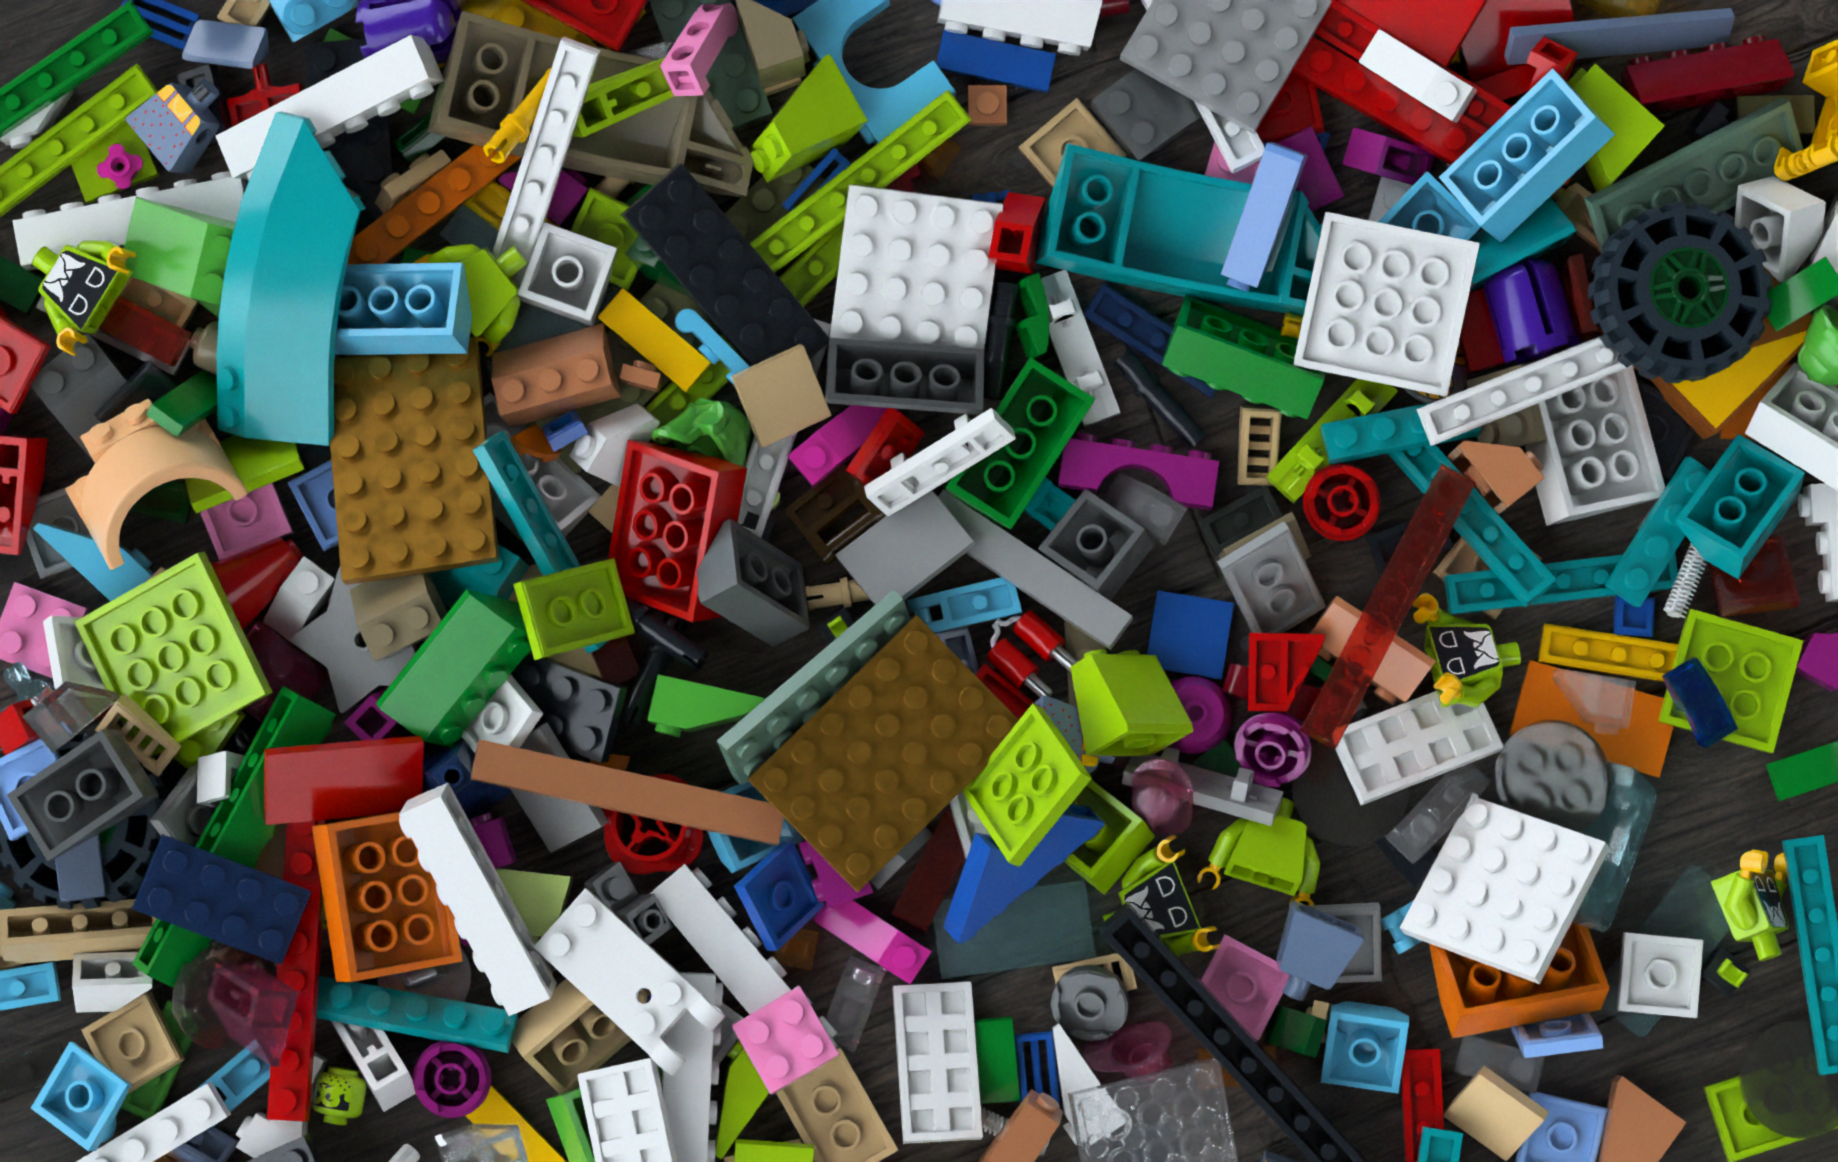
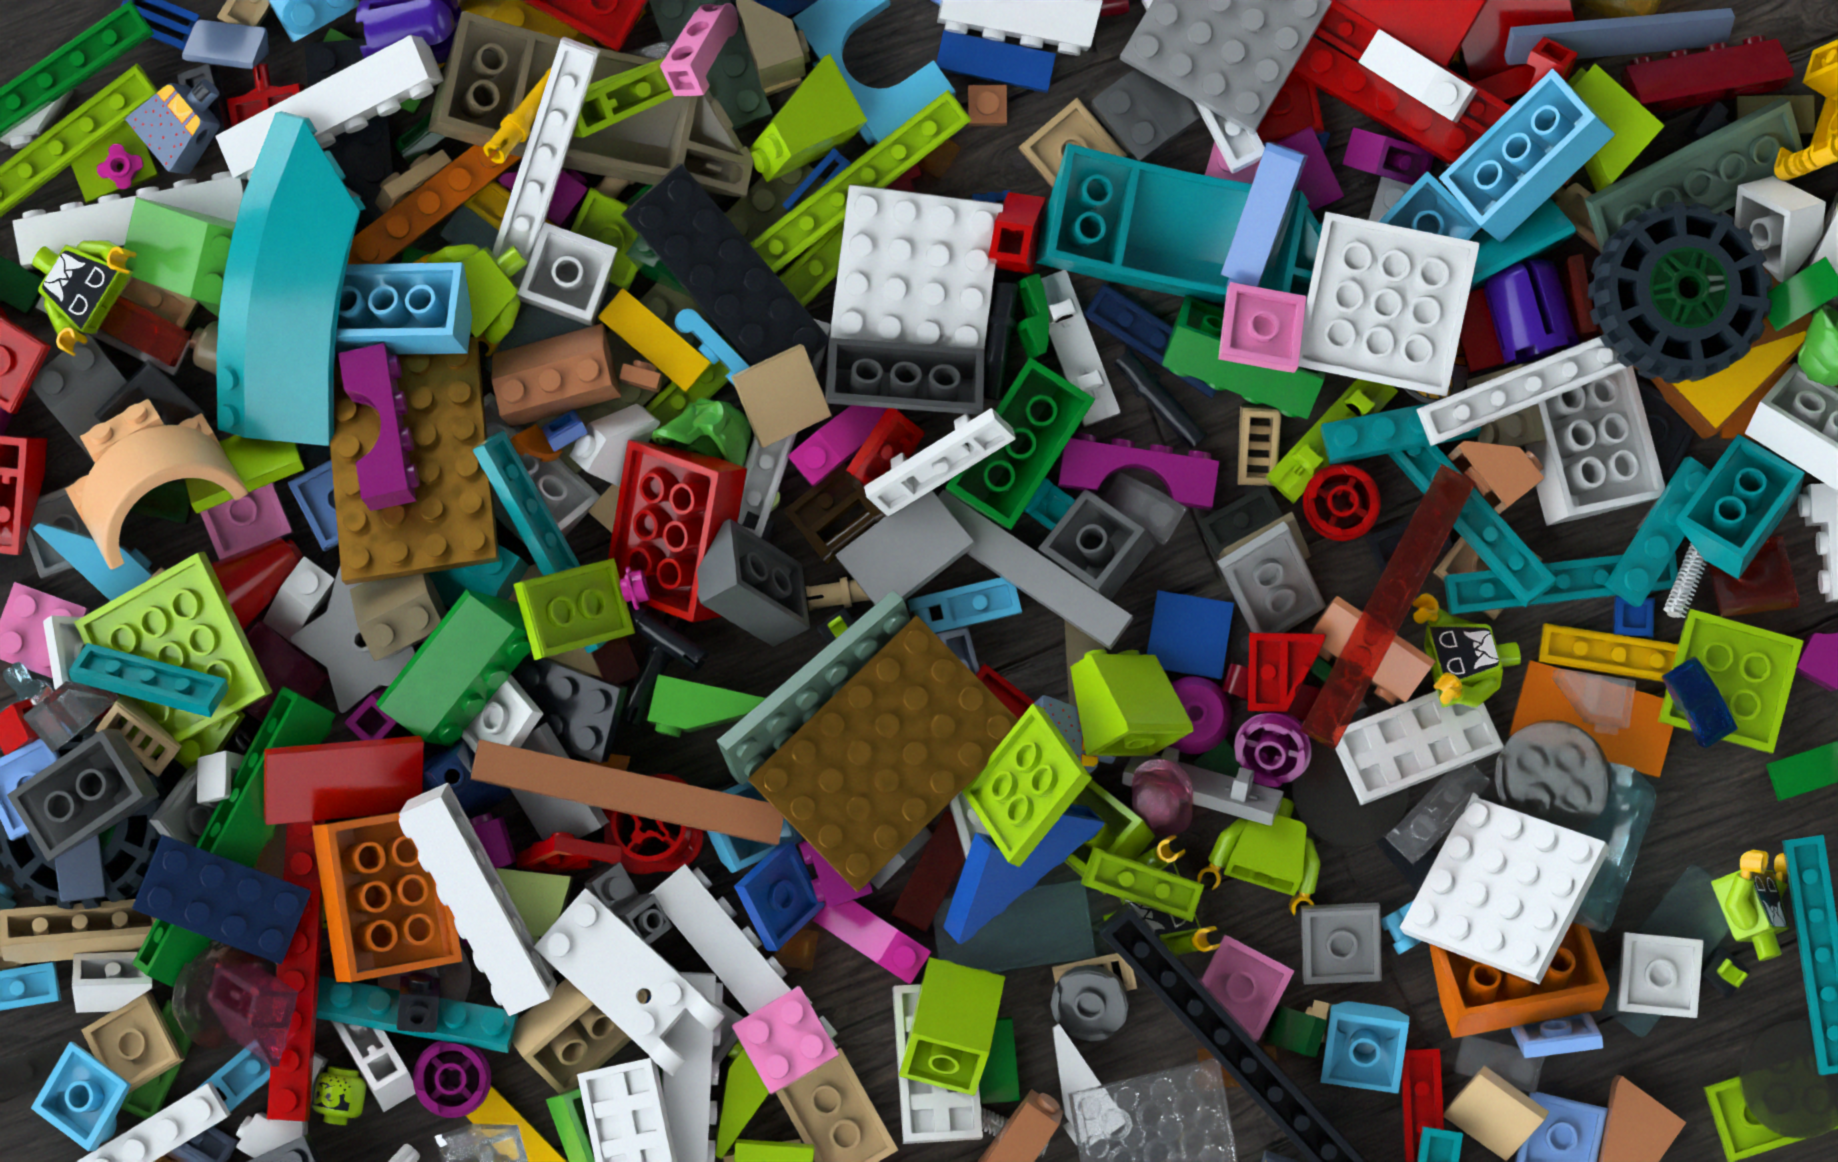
green tile [146,369,217,437] -> none
clear slope [826,956,886,1052] -> none
red piece [986,610,1078,697] -> none
blue tile [1014,1031,1060,1106] -> none
clear pink piece [1083,1022,1173,1083] -> none
sand blue torso [1276,900,1364,1001] -> none
none -> teal plate [69,643,229,718]
none -> magenta arch [338,343,420,511]
none -> black bracket [397,973,440,1033]
none -> red wing [517,832,621,874]
none -> dark pink plate [620,566,650,610]
none -> lime slope [899,957,1005,1096]
none -> lime tile [1081,847,1204,922]
none -> bright pink plate [1218,282,1306,373]

